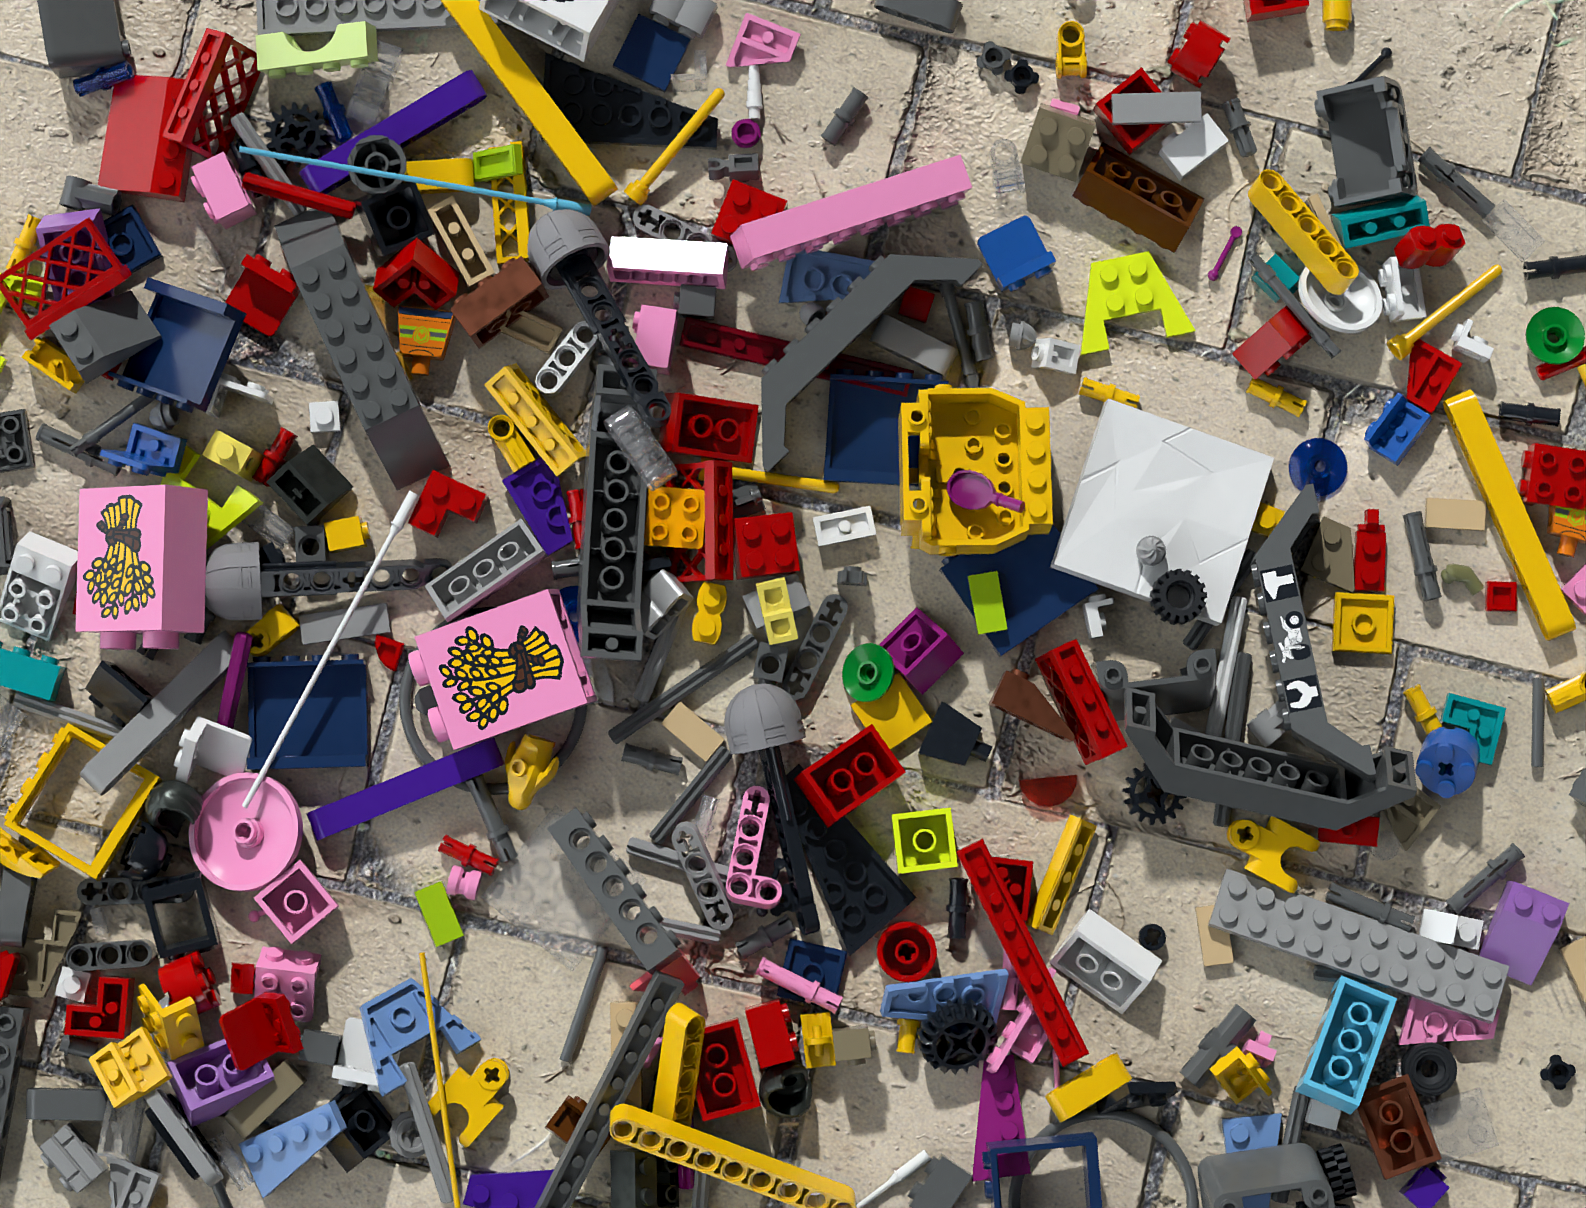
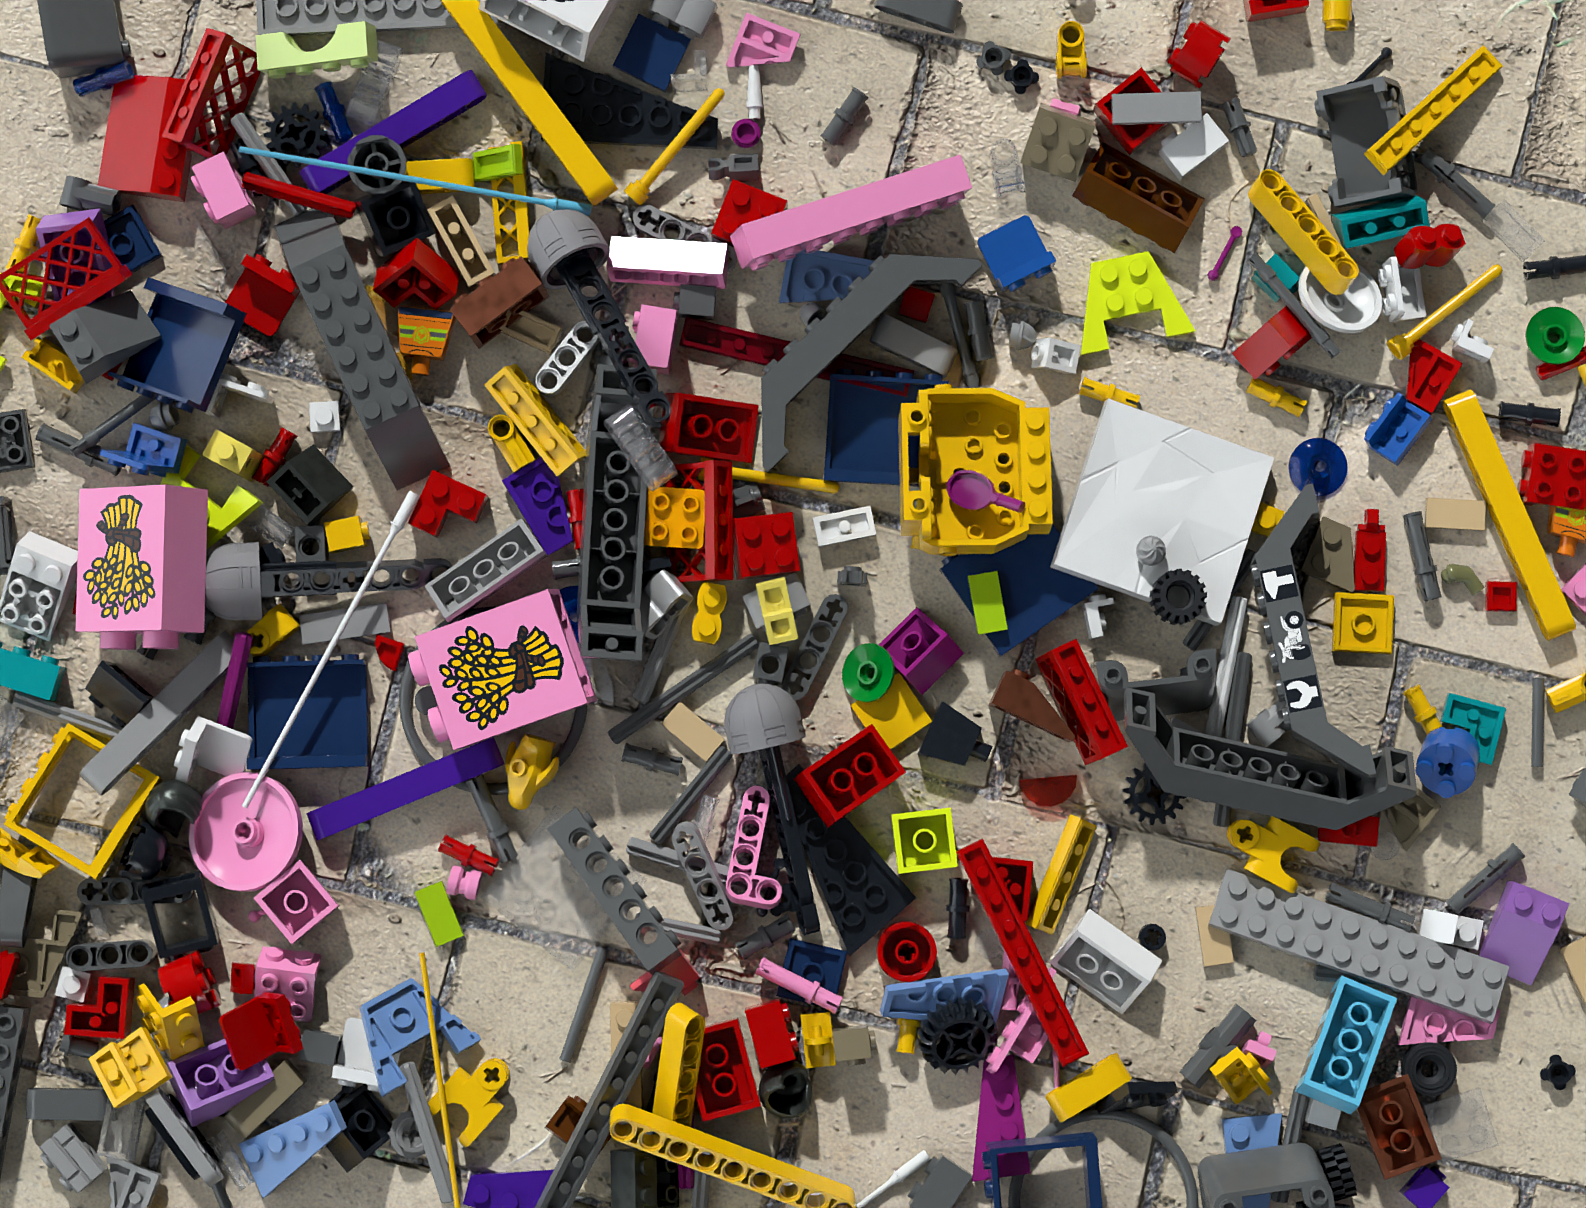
none -> yellow tile [1364,45,1503,176]

